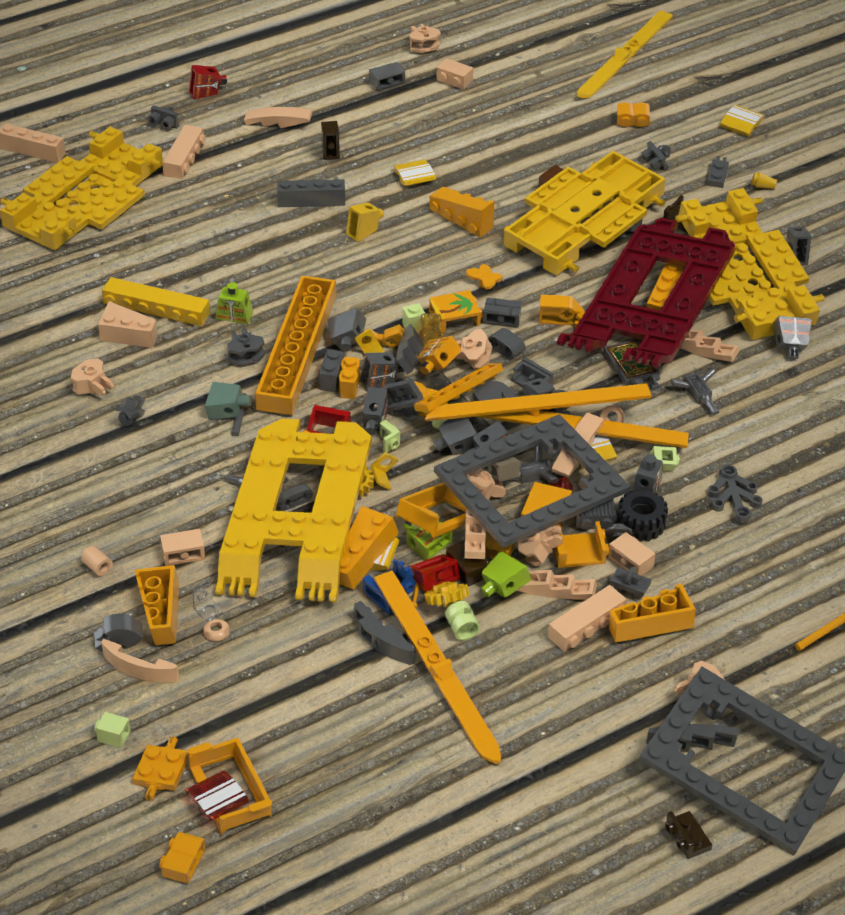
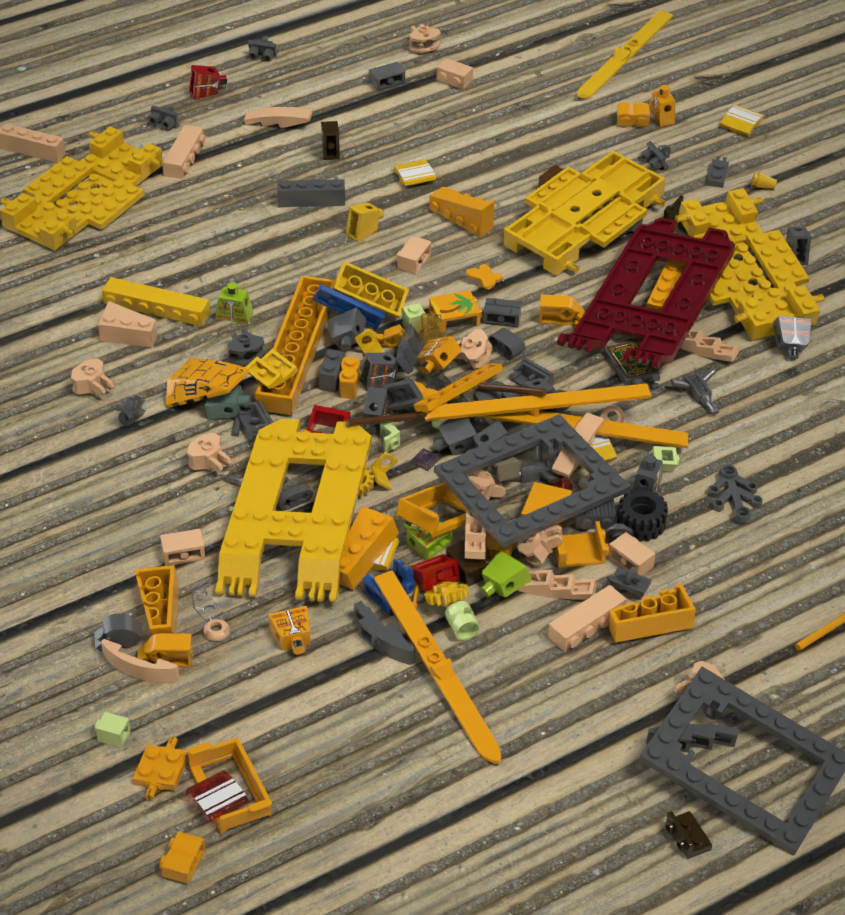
light nougat brick [81,546,112,576] -> none
none -> light orange piece [137,633,193,668]
none -> light orange wedge [165,358,250,408]
none -> light nougat hinge [187,433,232,473]
none -> dark grey hinge [237,401,273,439]
none -> yellow slope [245,349,299,389]
none -> dark grey hips [248,36,278,61]
none -> light orange torso [268,606,311,655]
none -> blue plate [312,284,385,329]
none -> yellow slope [333,261,409,318]
none -> reddish brown bar [346,412,418,427]
none -> light nougat brick [396,236,431,275]
none -> tile [412,448,439,471]
none -> reddish brown bar [478,383,546,396]
none -> light orange torso [649,85,675,127]

